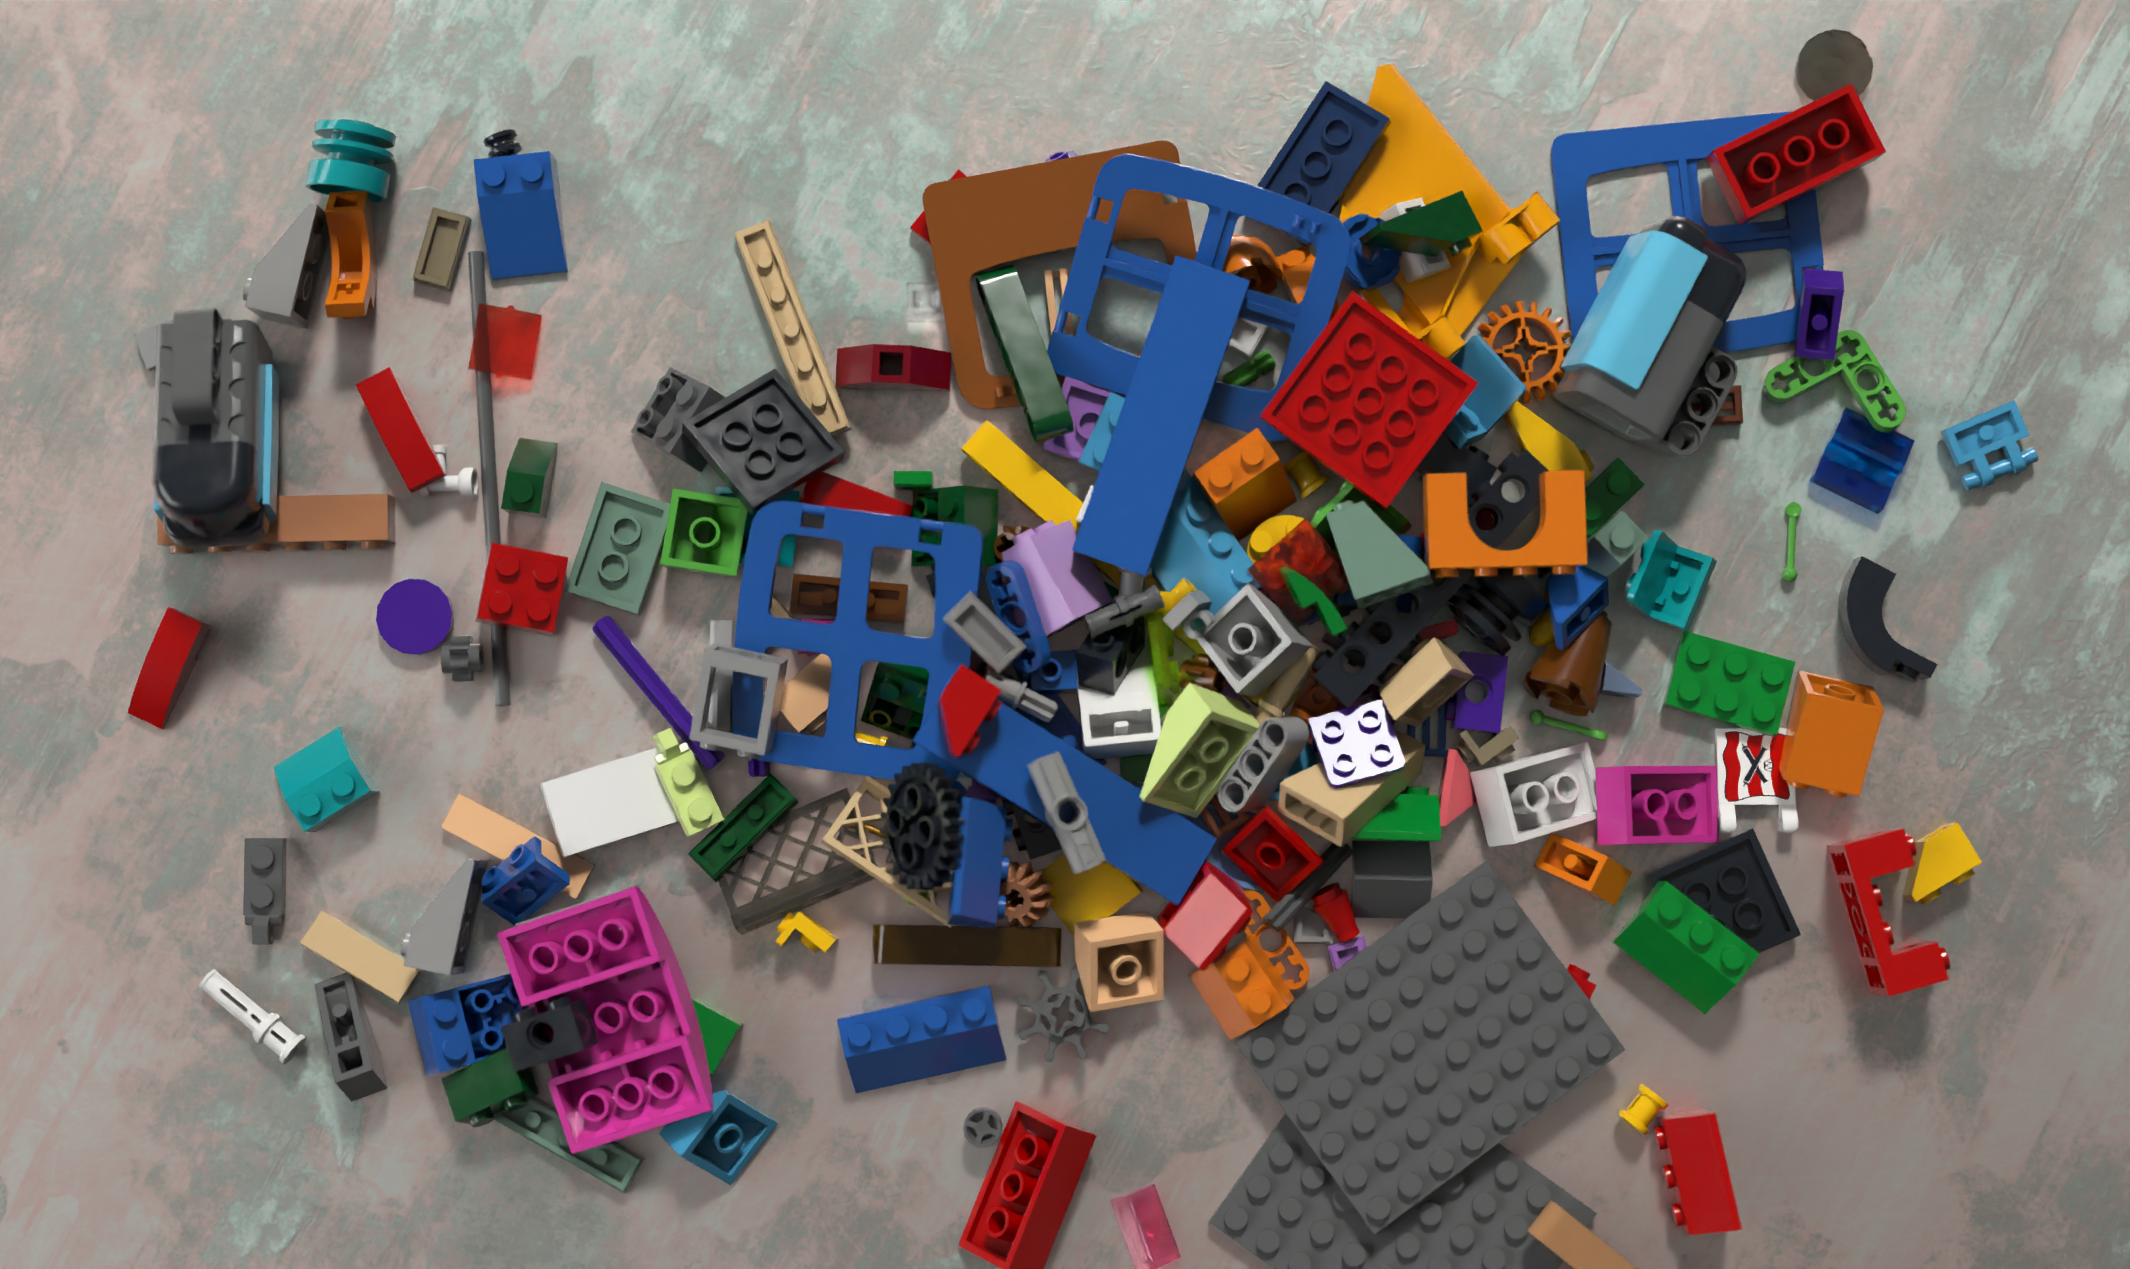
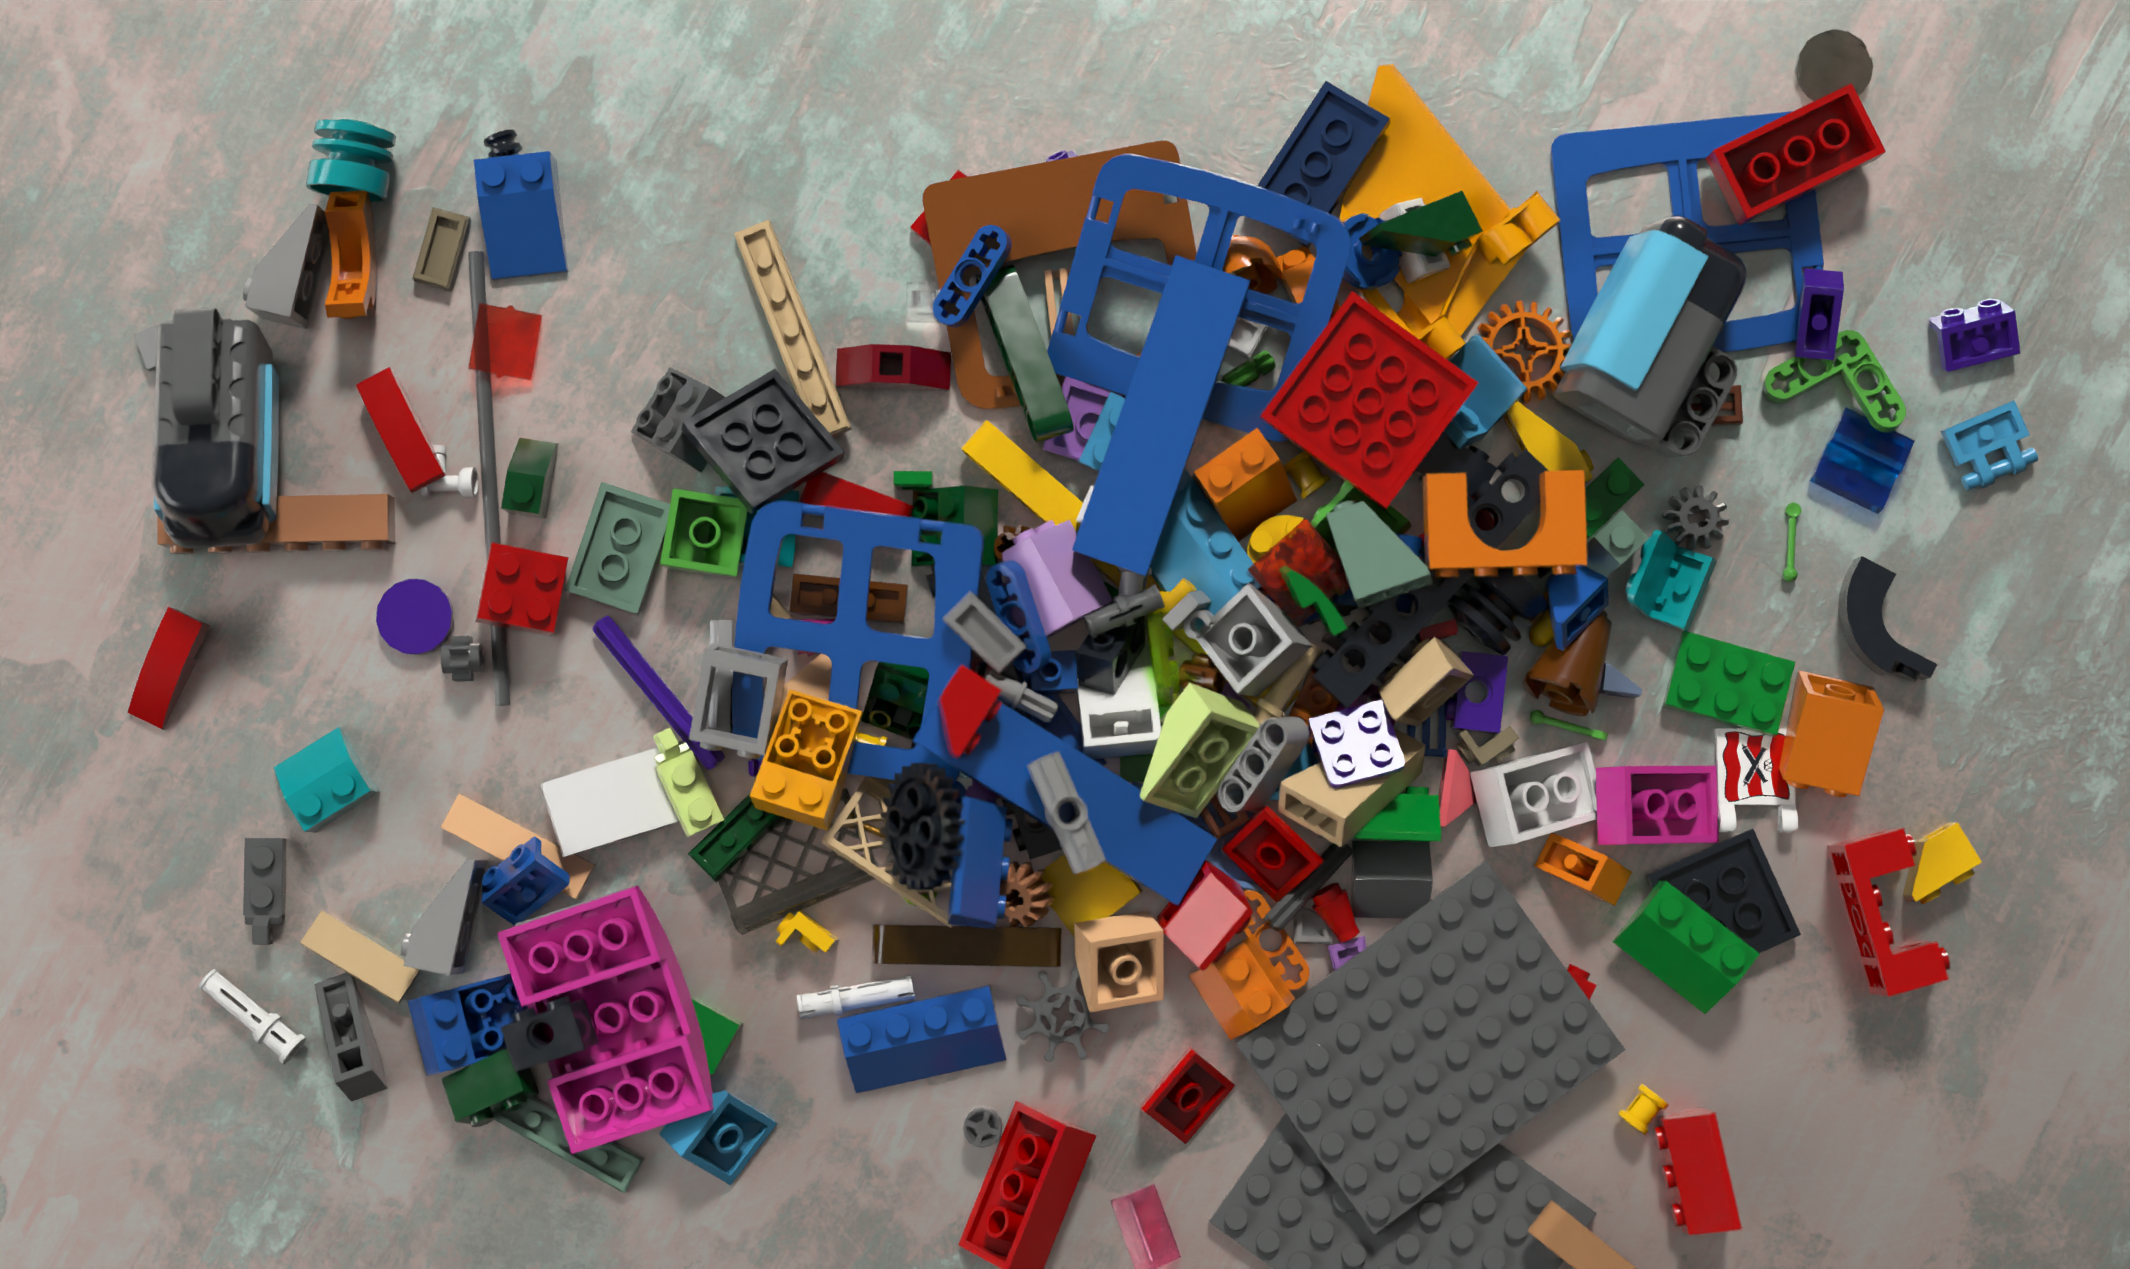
none -> light orange slope [750,689,863,831]
none -> white pin [797,975,915,1019]
none -> blue beam [933,225,1012,328]
none -> red slope [1140,1046,1236,1144]
none -> dark grey gear [1662,485,1729,551]
none -> dark purple bracket [1929,299,2021,372]

